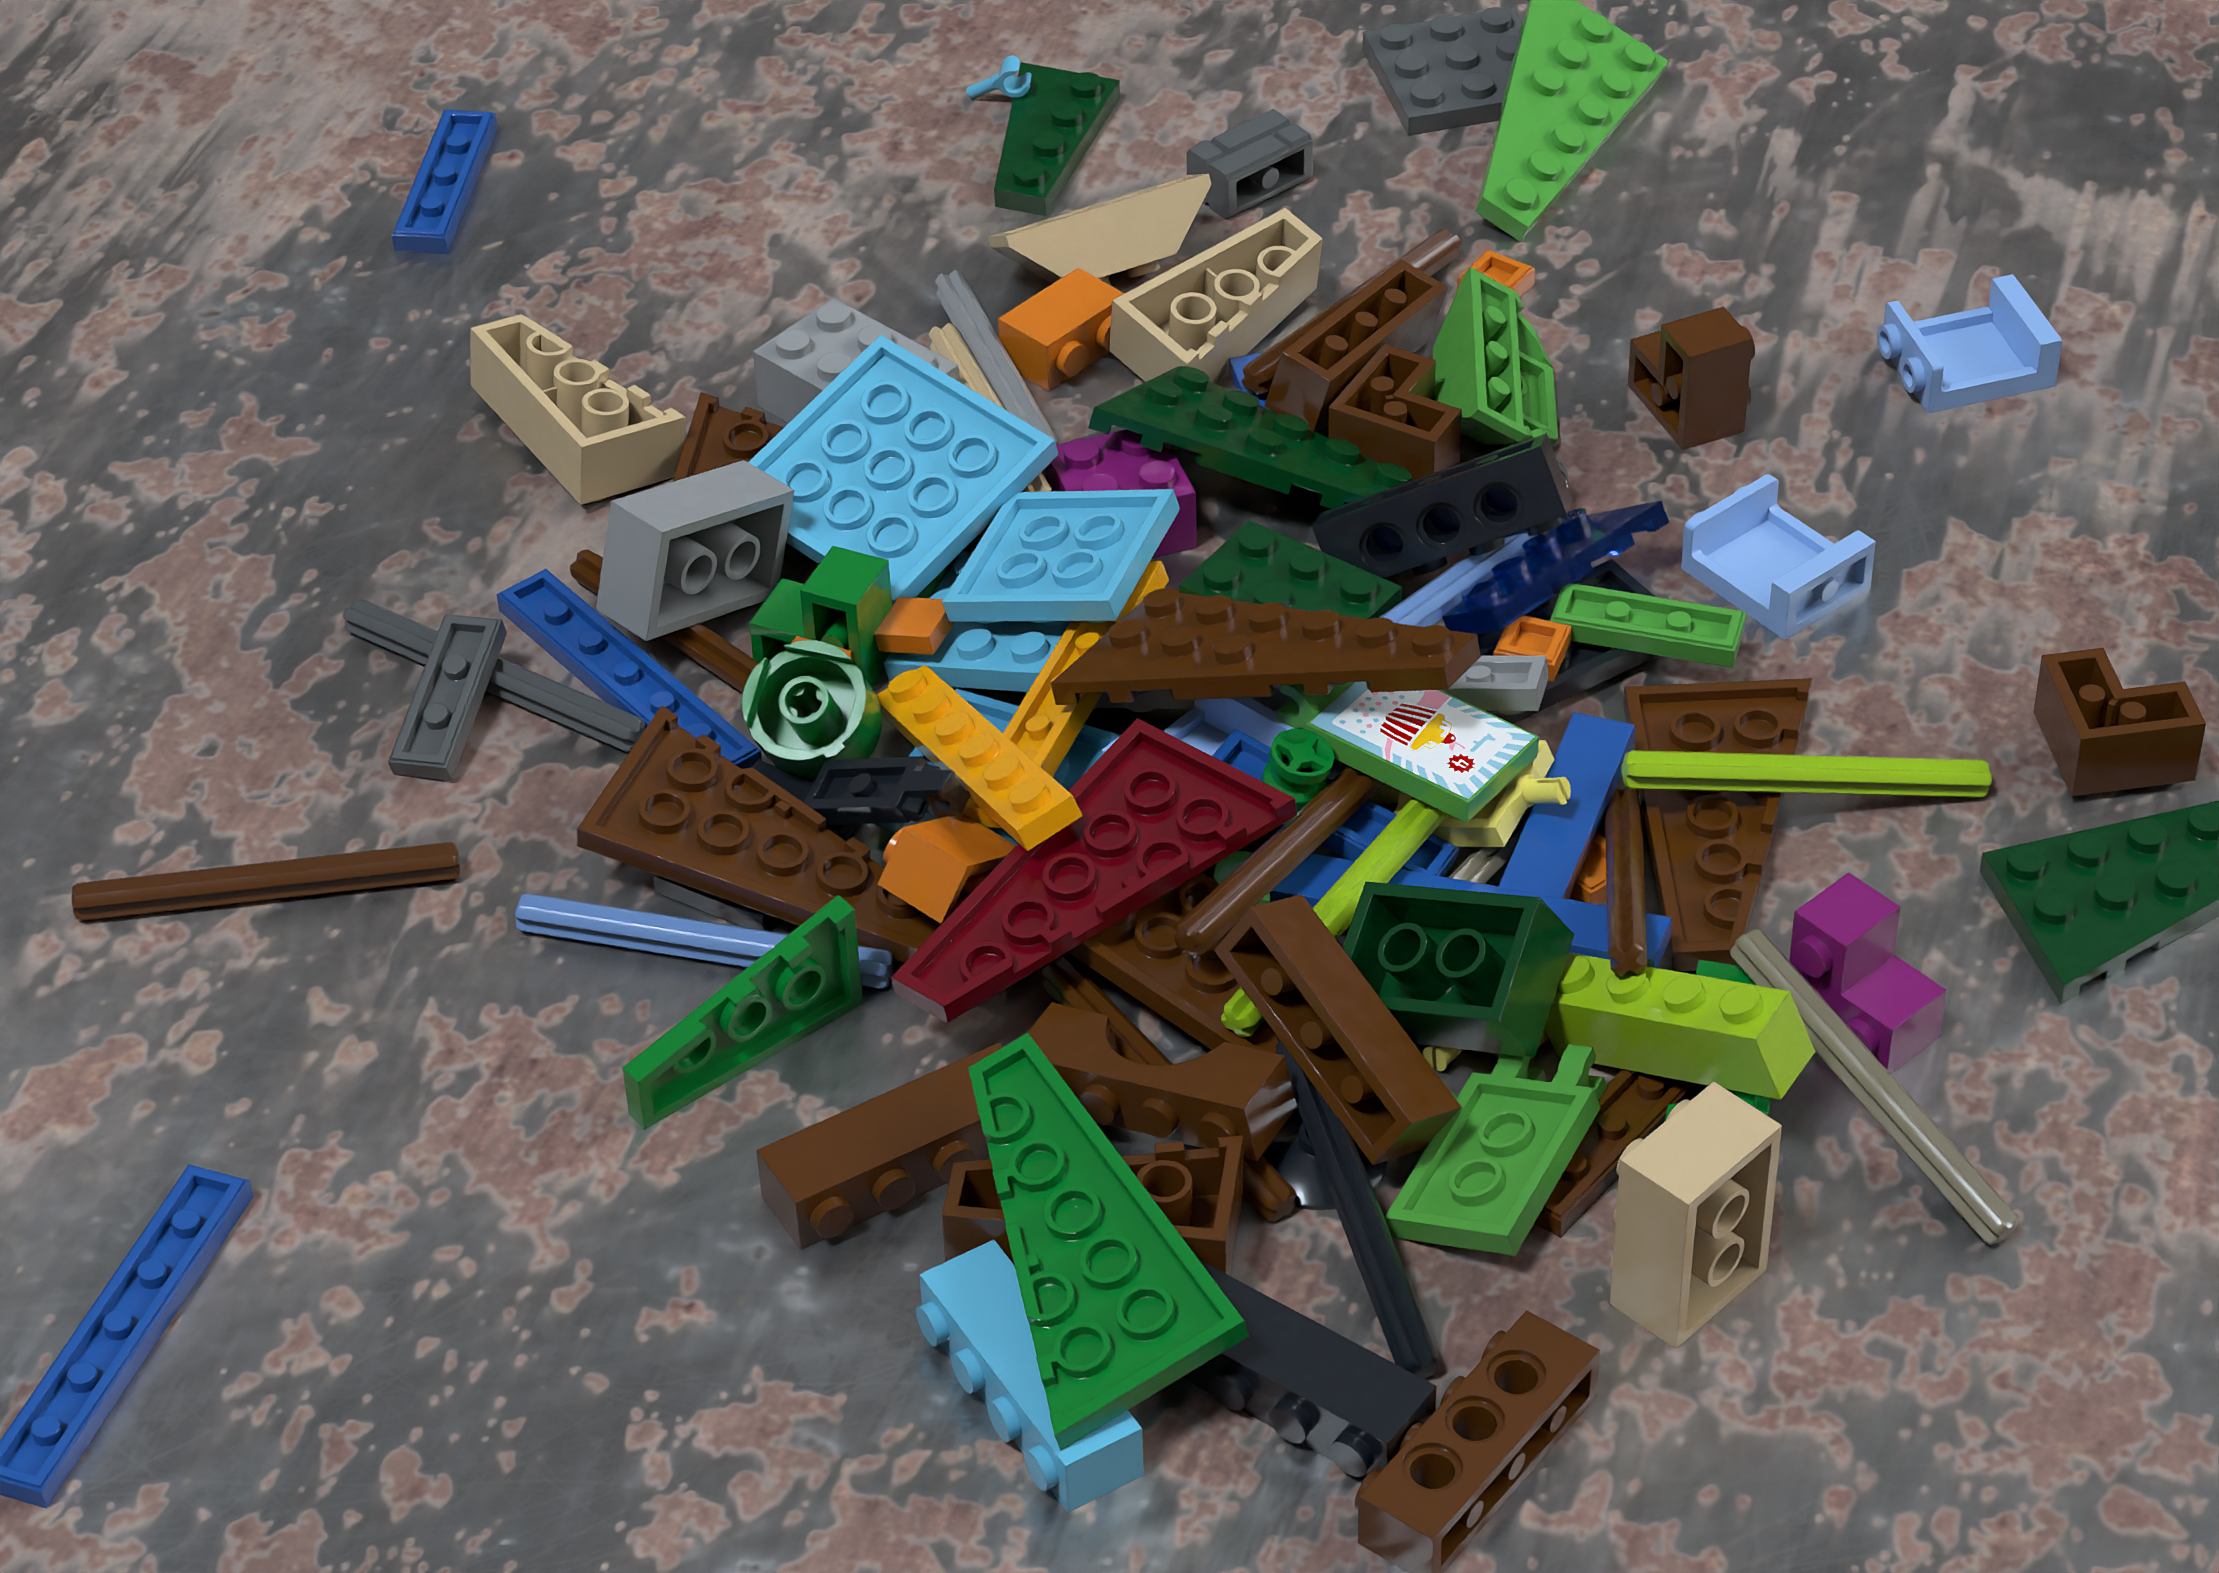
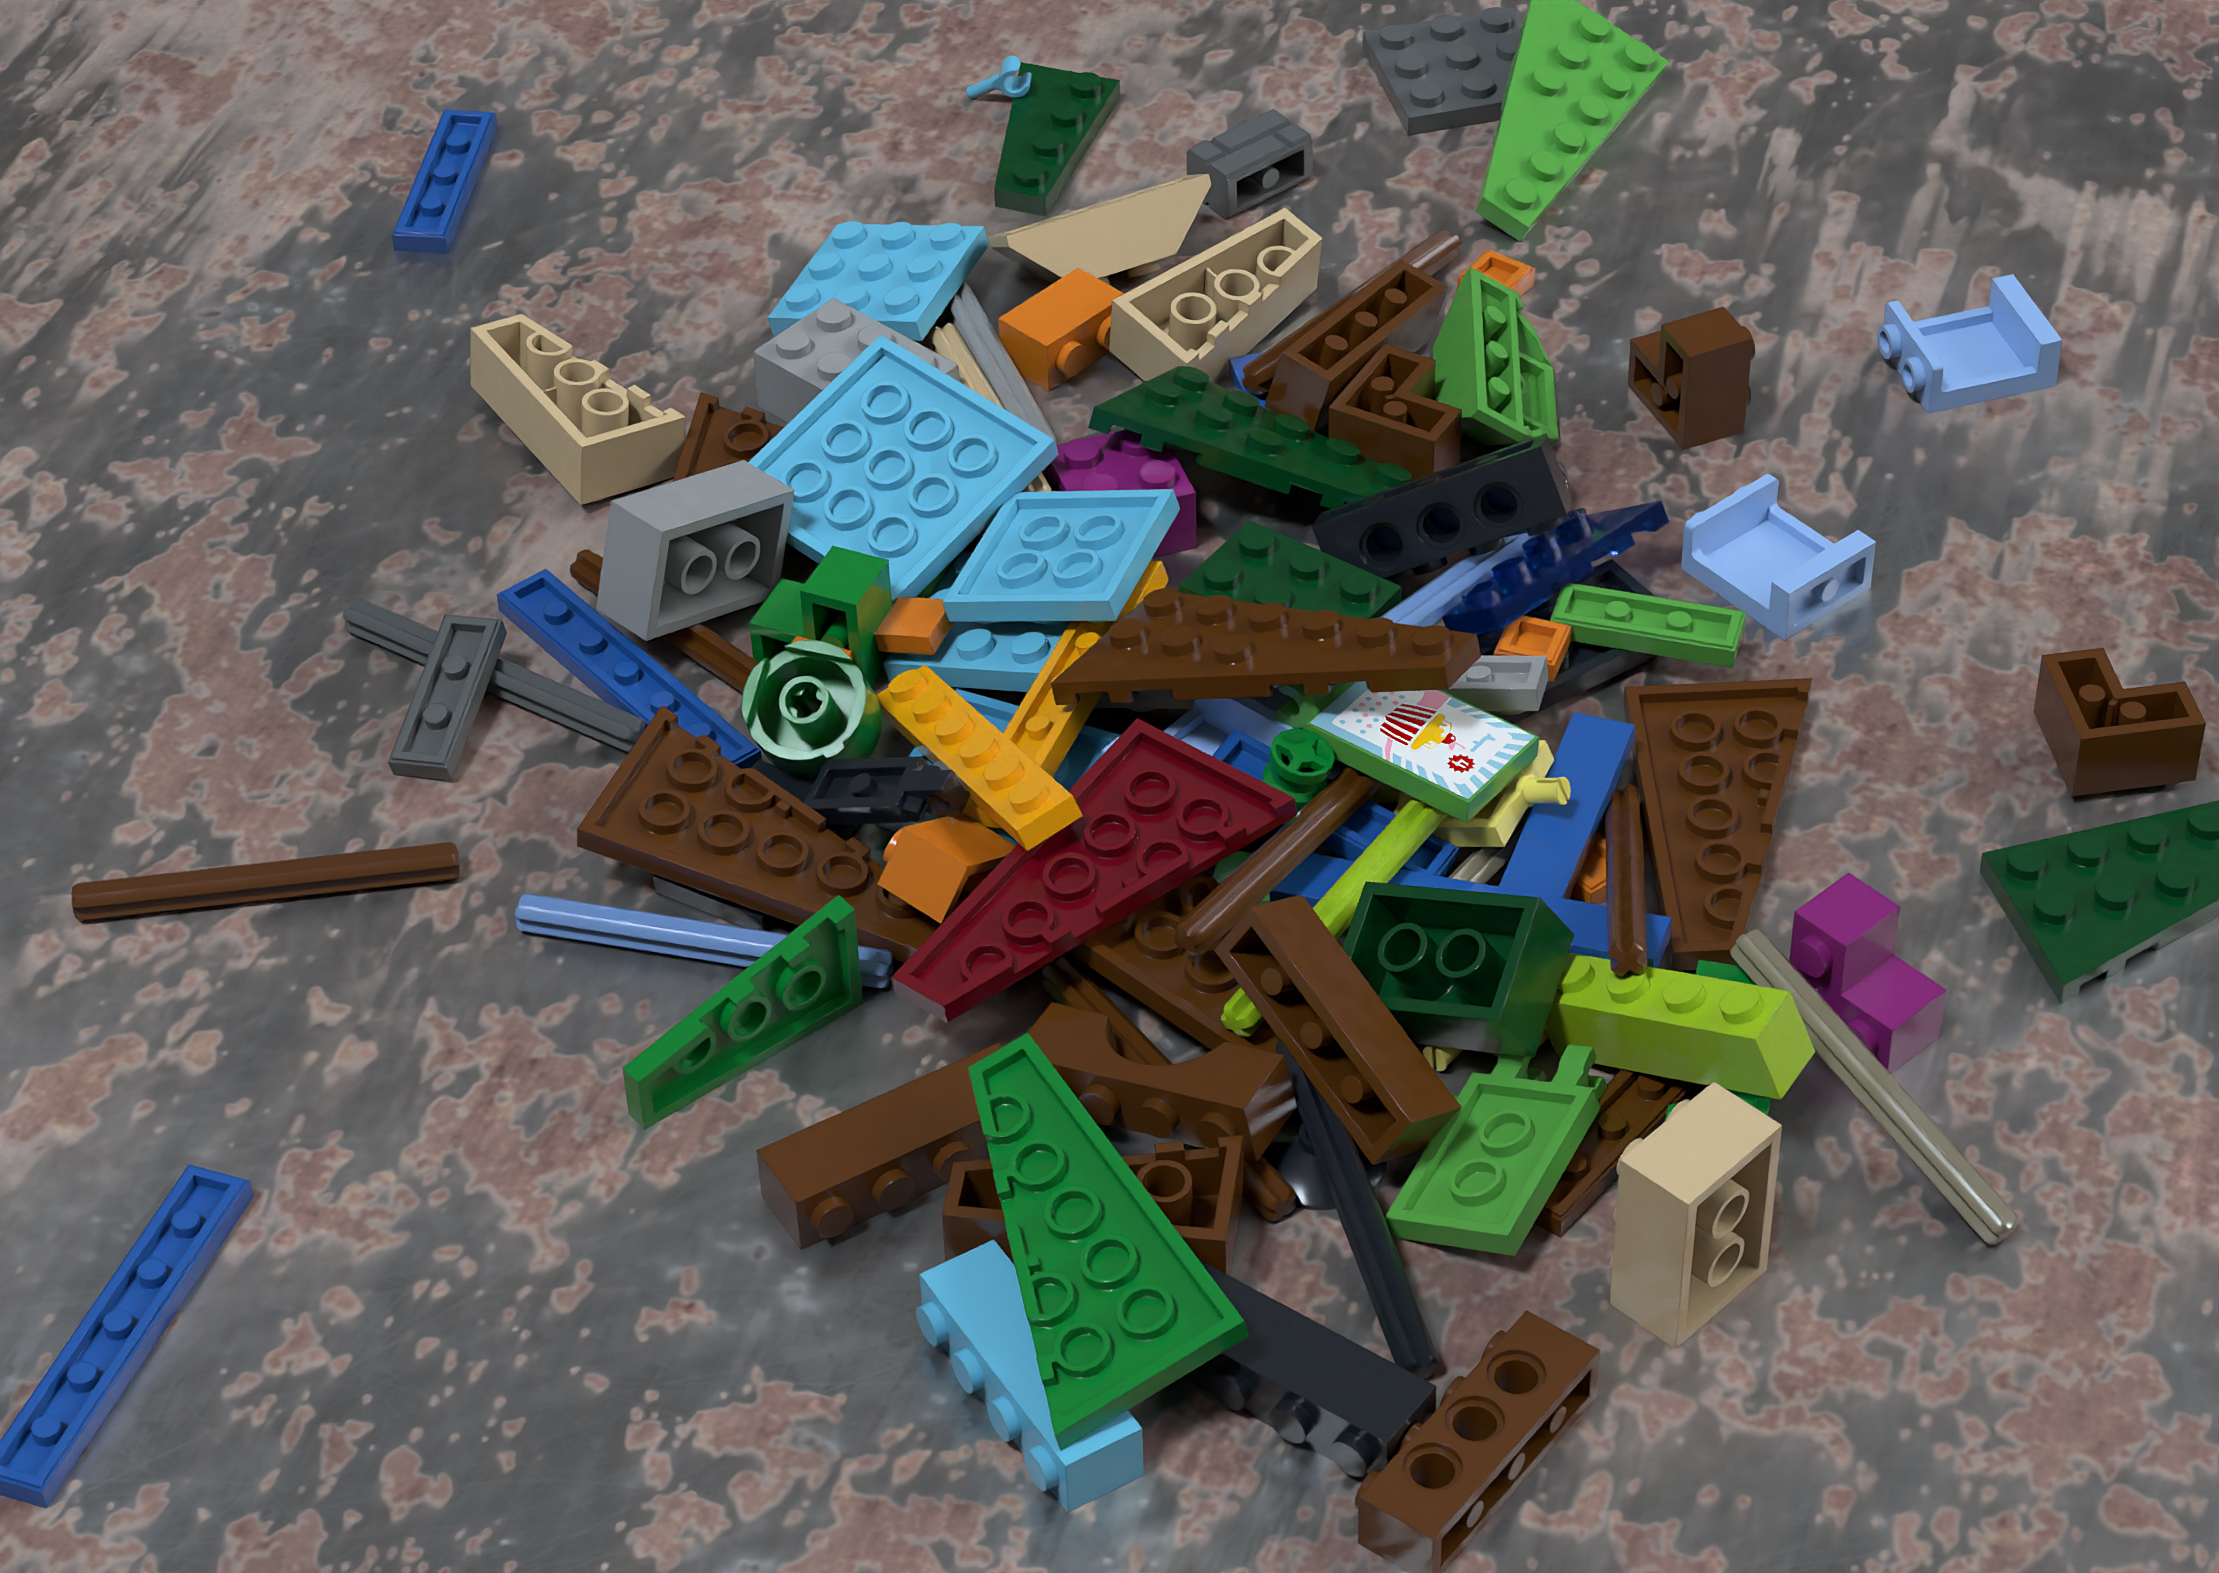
lime axle [1621,750,1992,798] -> none
none -> medium azure plate [767,221,989,341]

